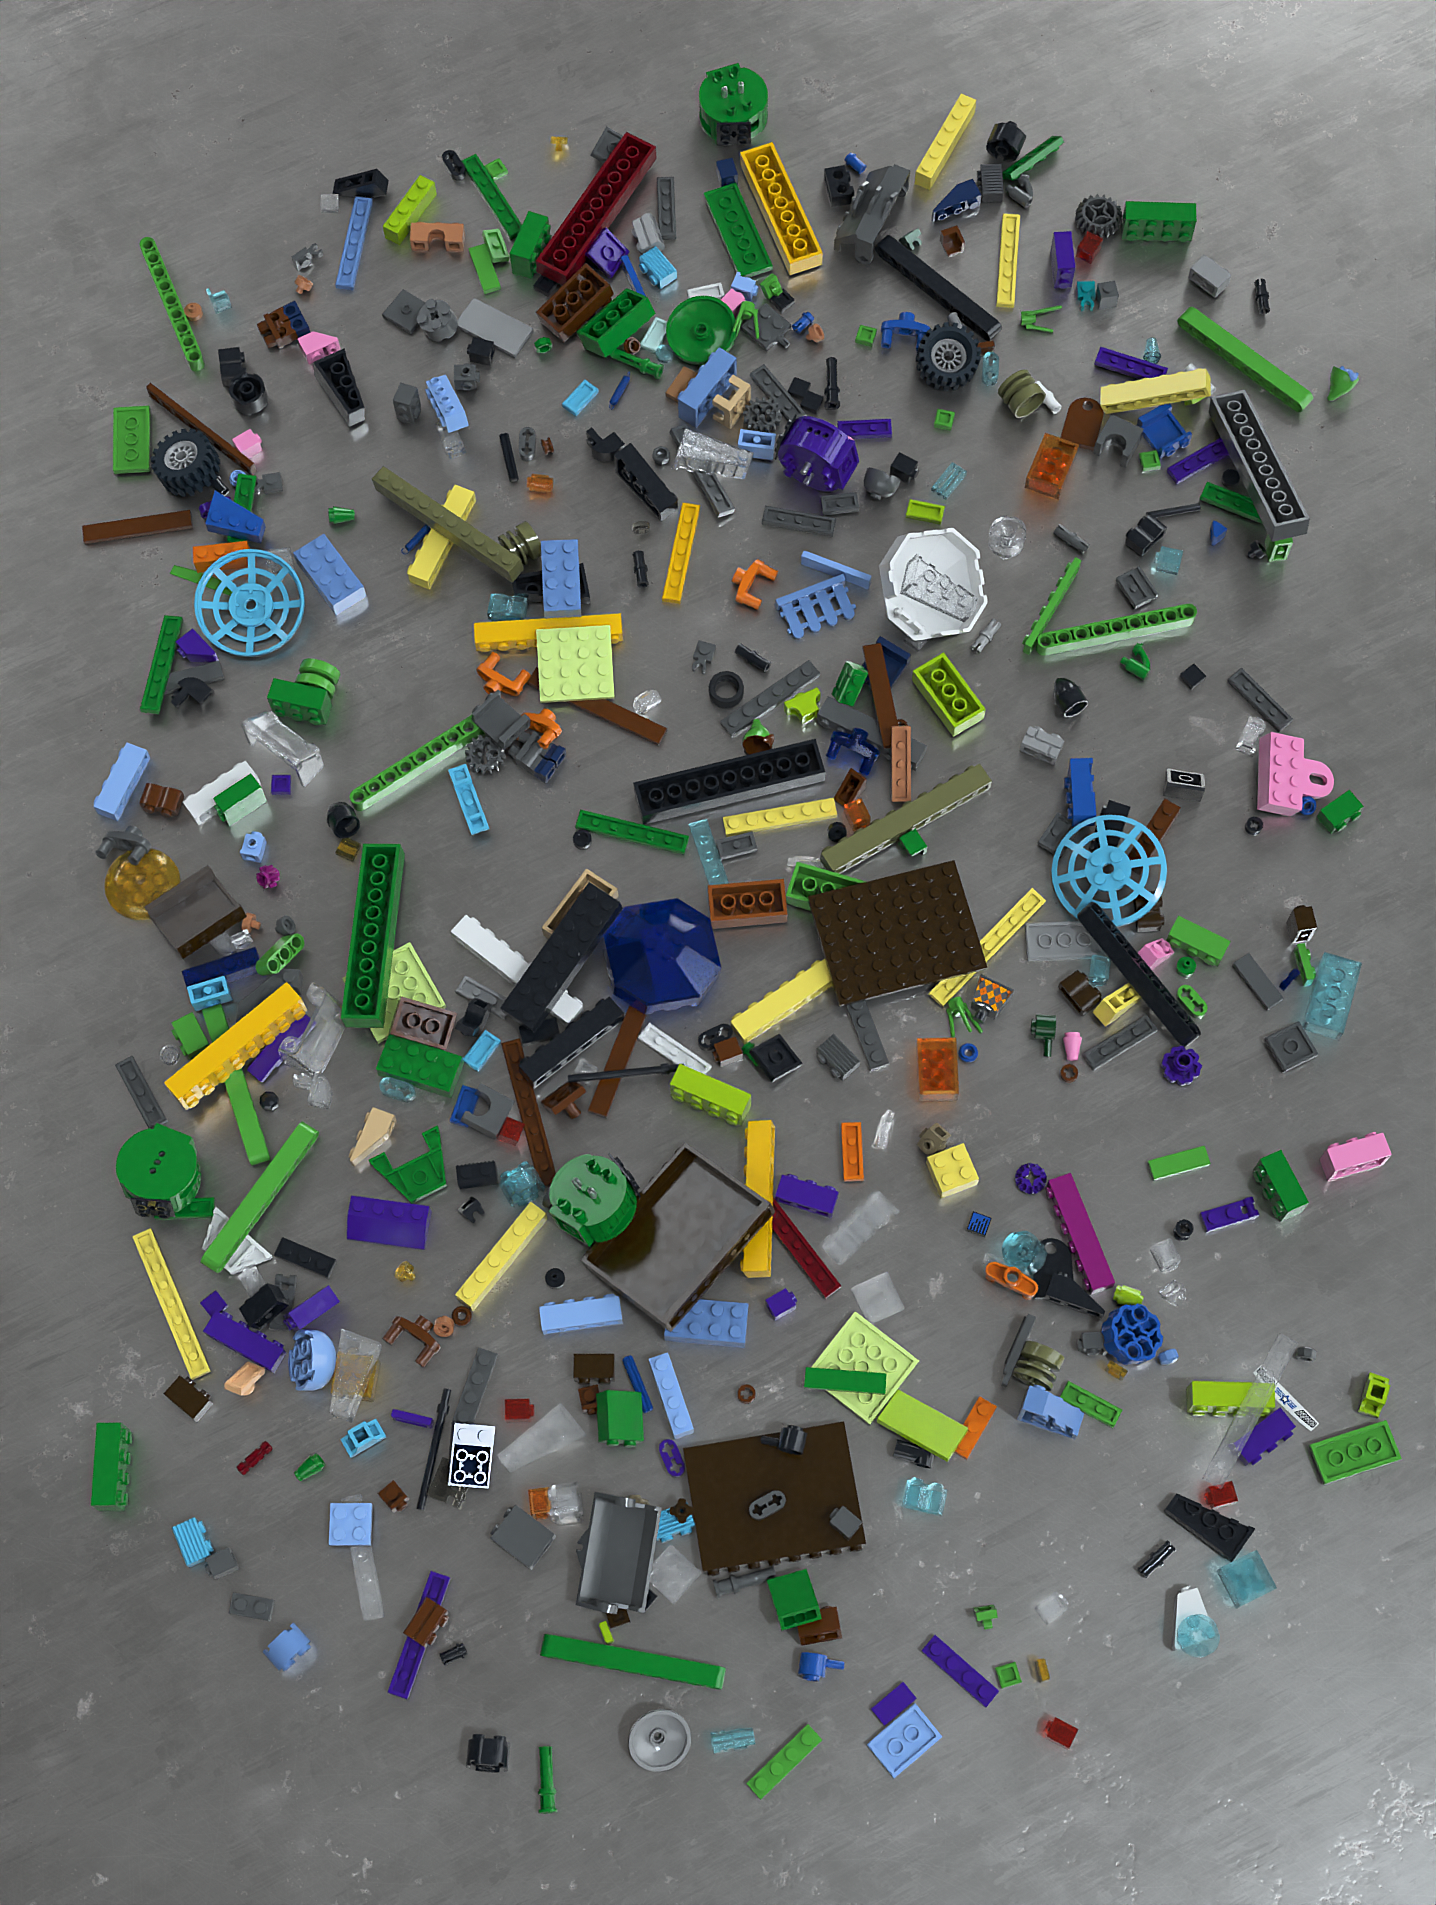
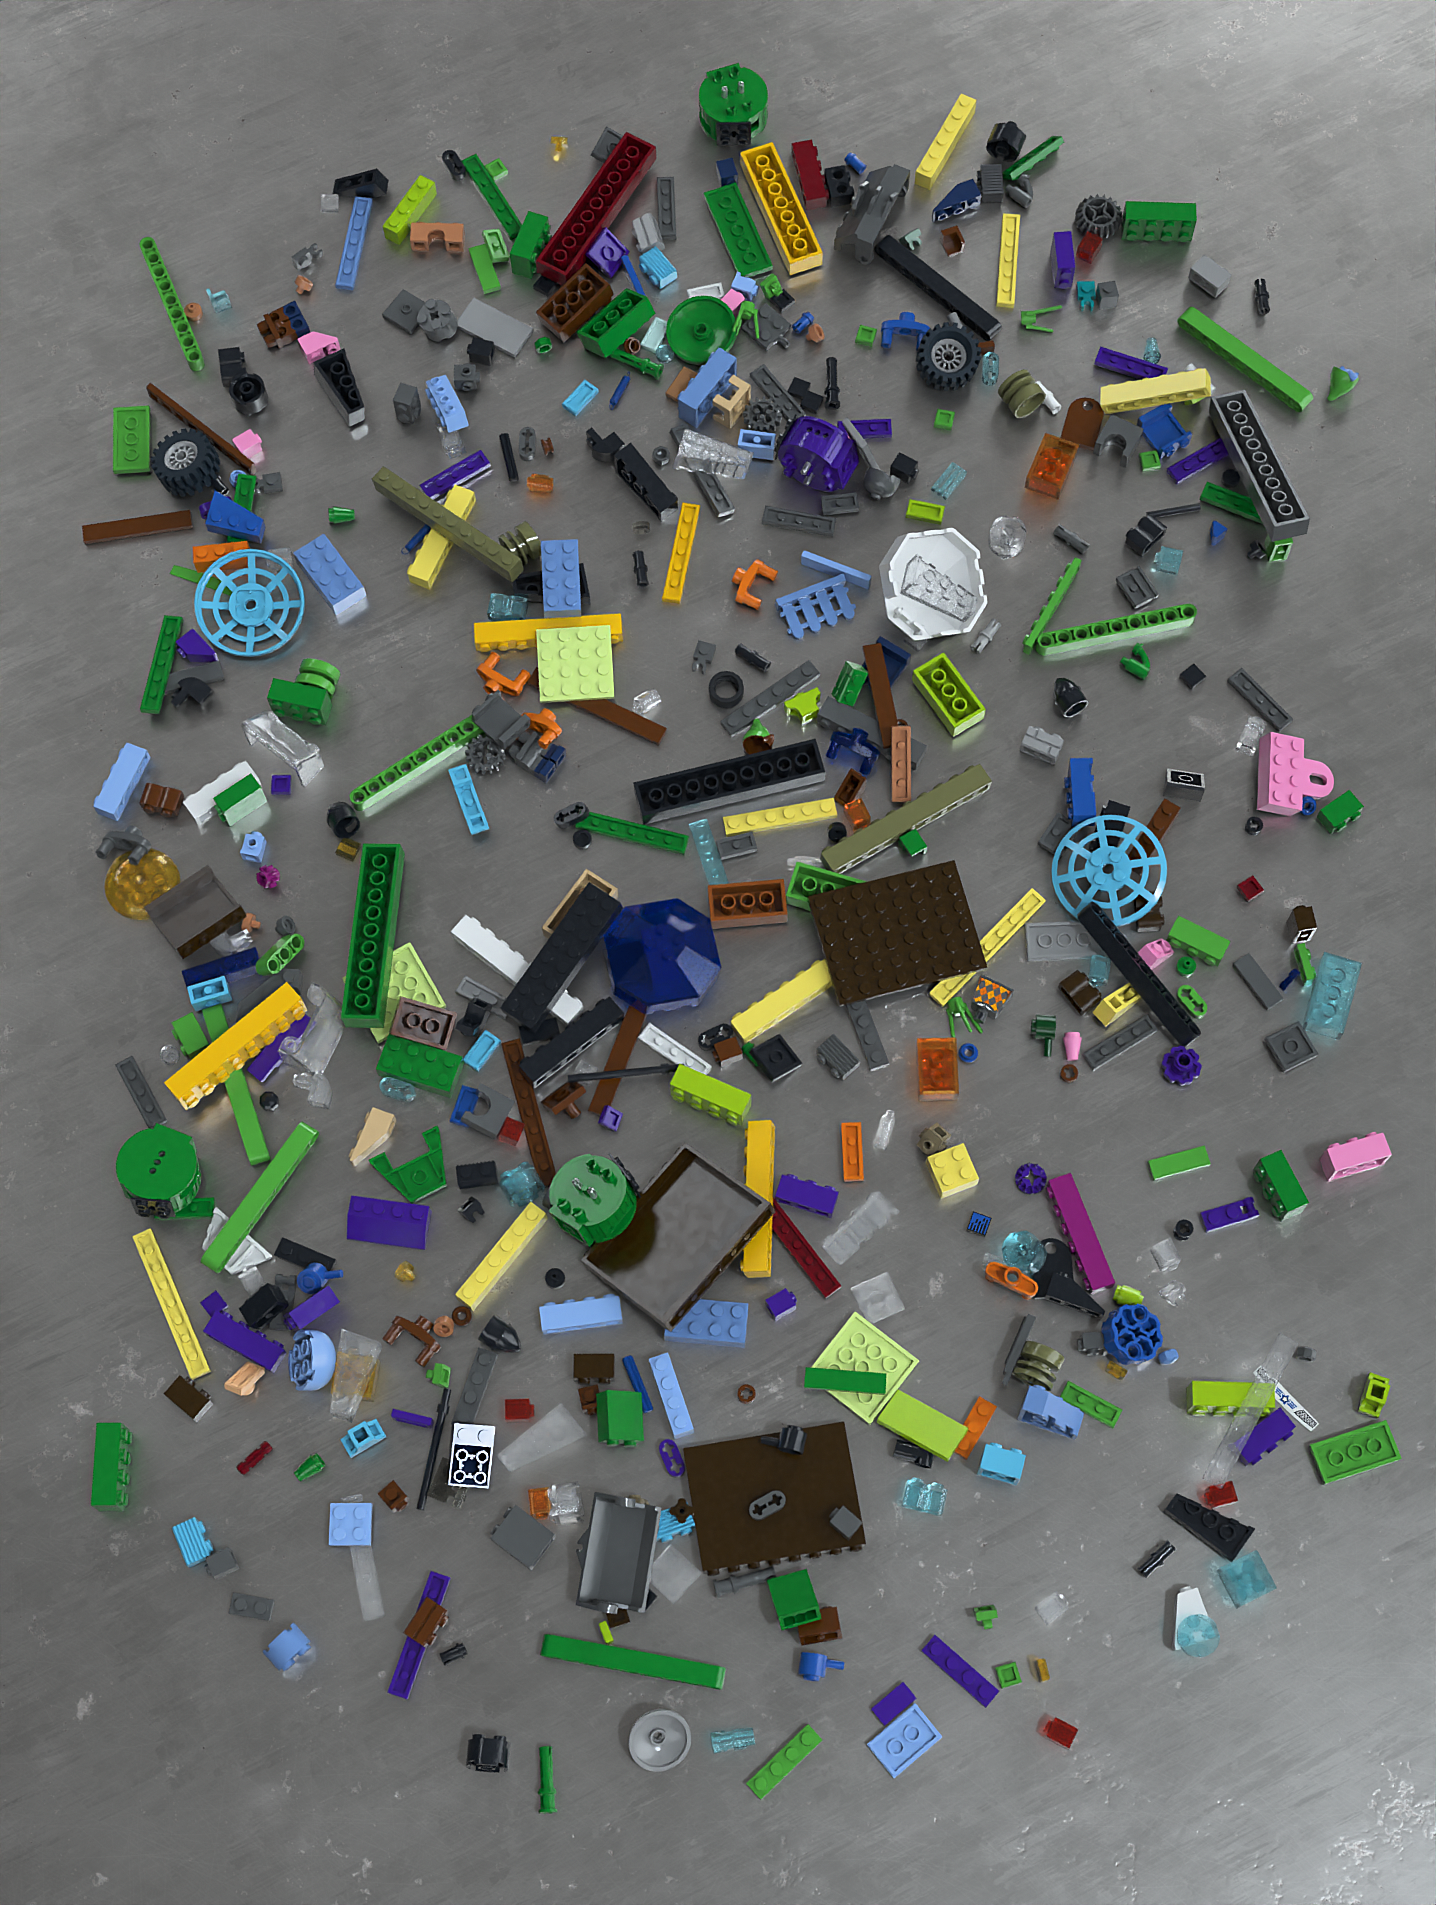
none -> blue piece [297,1263,343,1294]
none -> dark purple plate [419,450,491,499]
none -> bright green tile [426,1363,451,1388]
none -> black helmet [478,1315,521,1353]
none -> black beam [554,802,589,829]
none -> dark purple tile [598,1105,623,1132]
none -> dark red brick [791,139,829,211]
none -> light grey tile [842,417,880,470]
none -> medium azure brick [977,1442,1026,1485]
none -> dark red plate [1236,875,1264,902]

